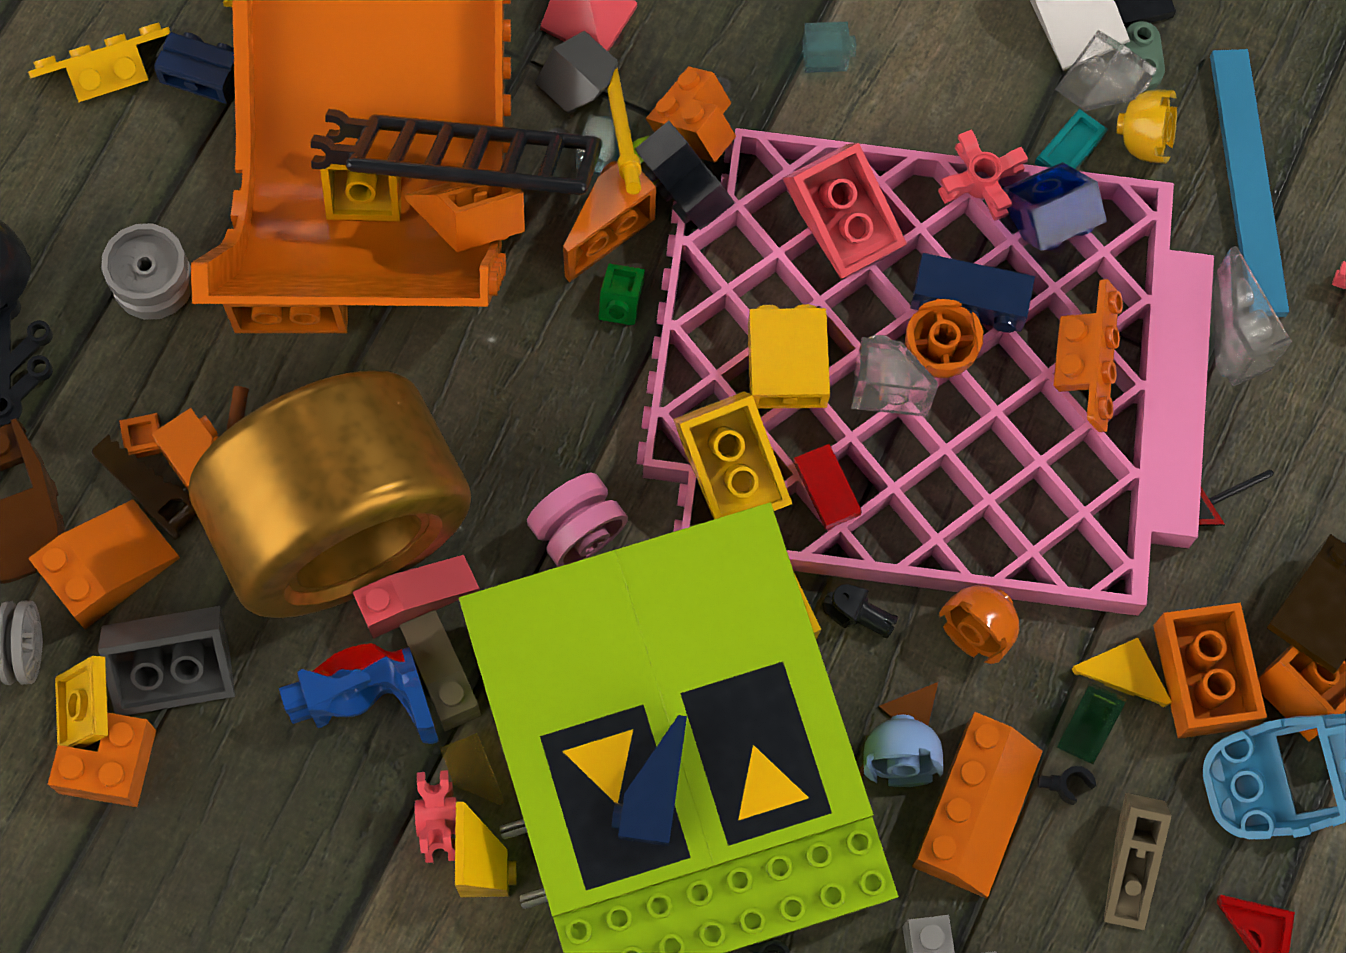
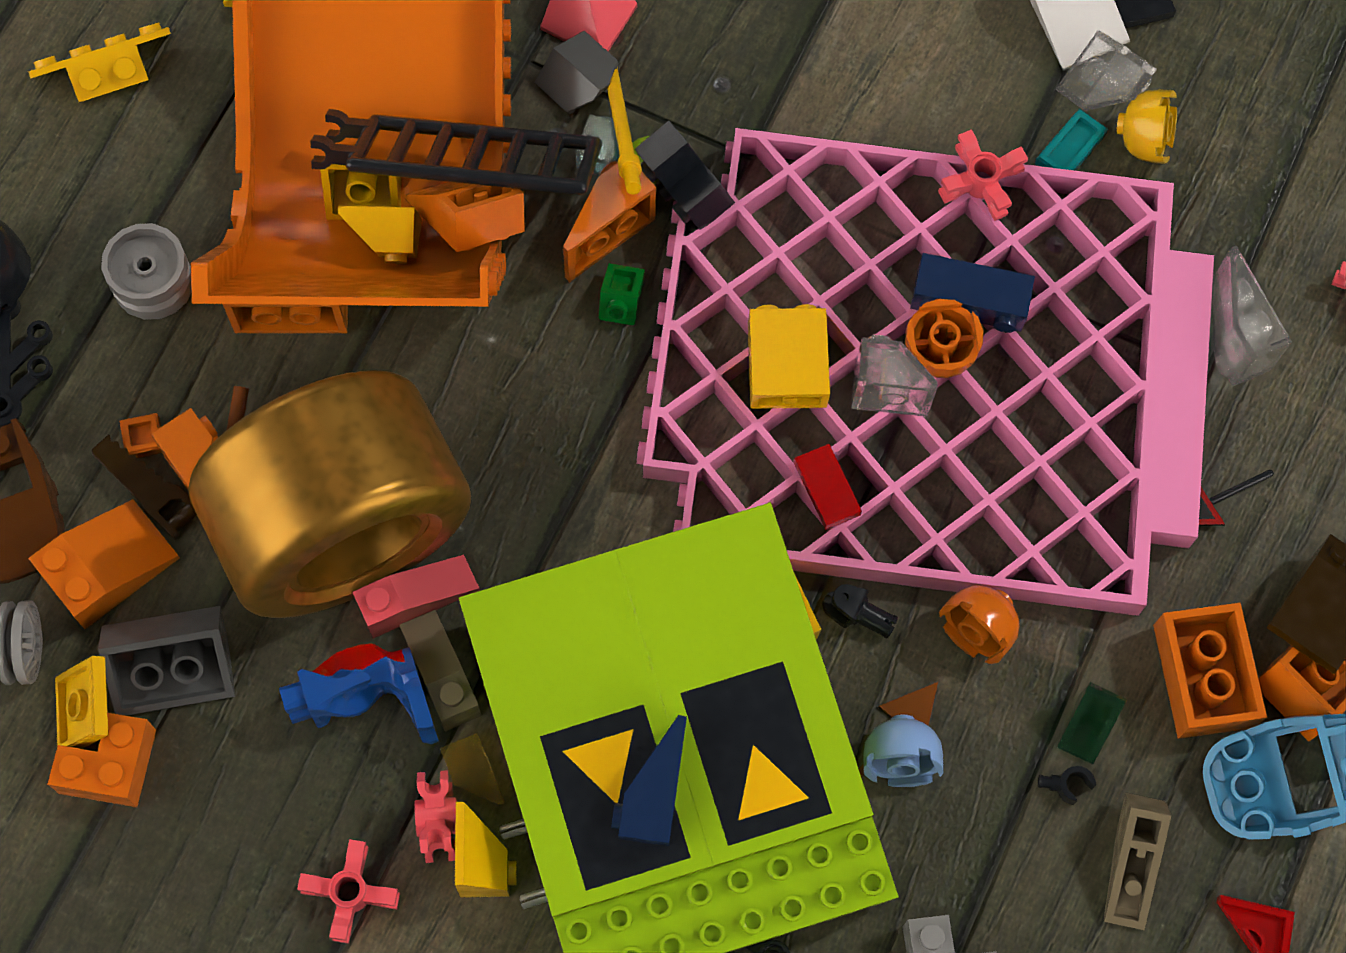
dark blue brick [154,32,235,104] -> none
bright pink wheel [527,472,628,567] -> none
orange brick [646,66,736,163] -> none
yellow slope [673,391,792,519] -> none
coral slope [783,143,907,279] -> none
clear light blue brick [802,22,856,73] -> none
orange slope [912,712,1043,899] -> none
clear blue slope [1002,162,1107,251] -> none
orange bracket [1053,279,1123,432] -> none
yellow tile [1072,638,1172,707] -> none
sand green plate [1122,21,1165,91] -> none
dark azure tile [1210,49,1289,318] -> none
none -> coral pin [297,839,400,944]
none -> yellow slope [338,206,422,264]

